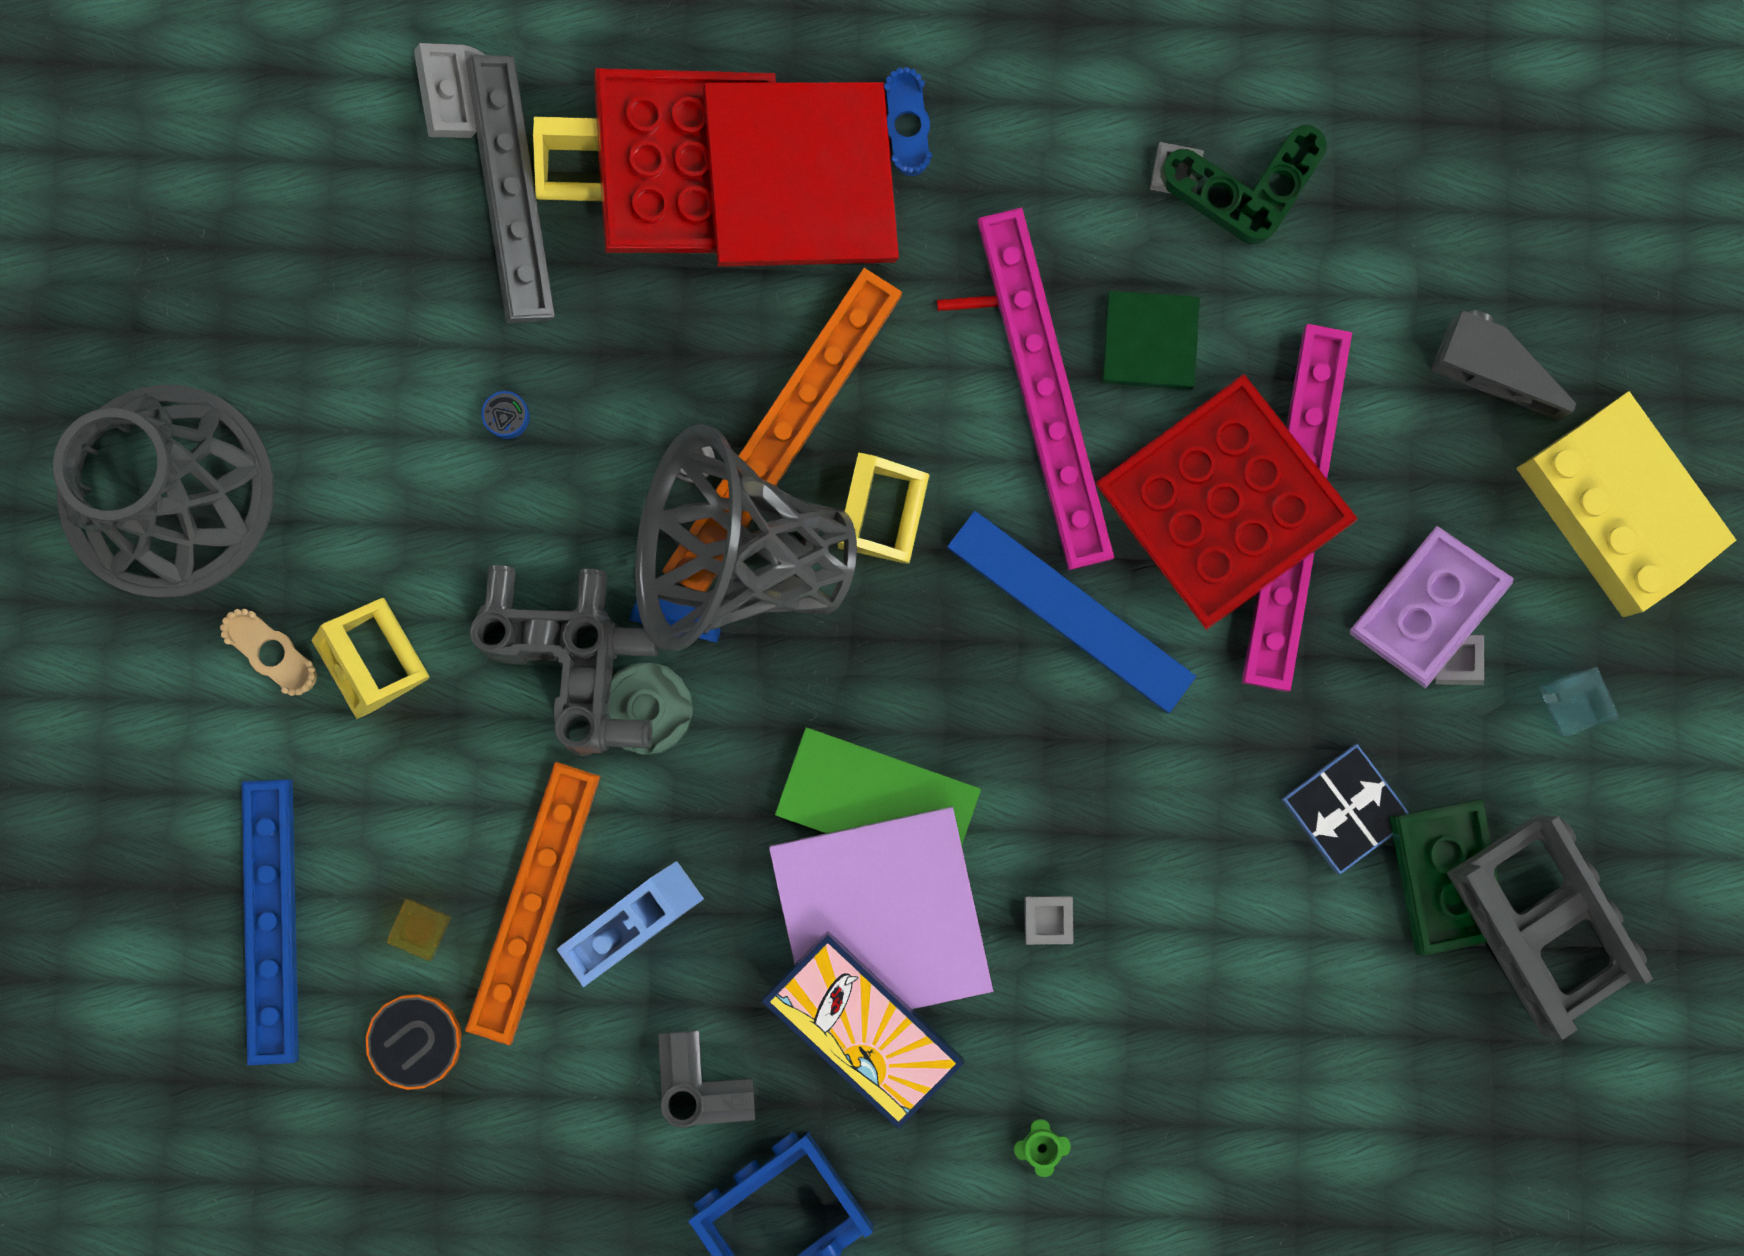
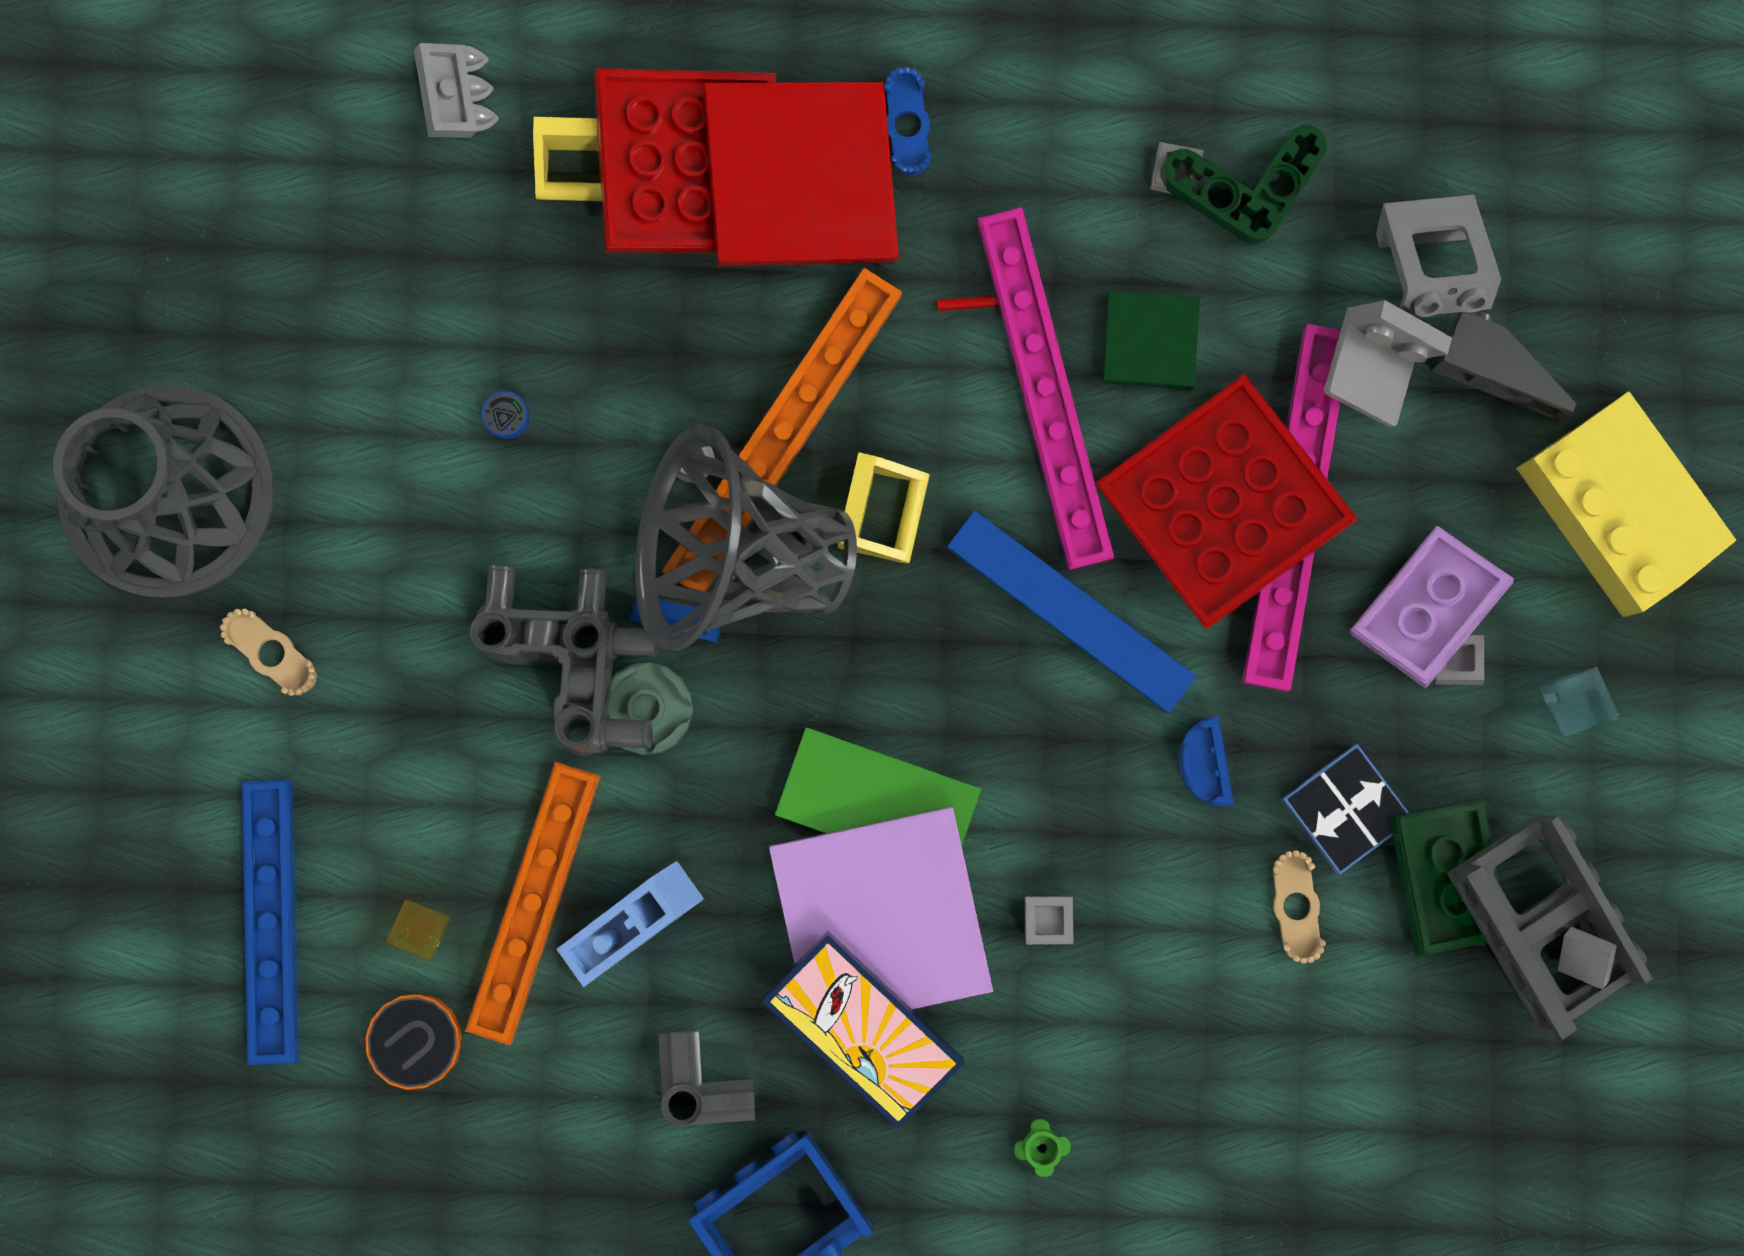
light yellow tile [312,598,430,719] -> none
dark grey tile [466,55,555,323] -> none
none -> blue plate [1178,714,1234,807]
none -> tan piece [1272,851,1326,964]
none -> light grey bracket [1324,300,1452,427]
none -> light grey window [1376,195,1501,317]
none -> light grey tile [1558,927,1617,990]

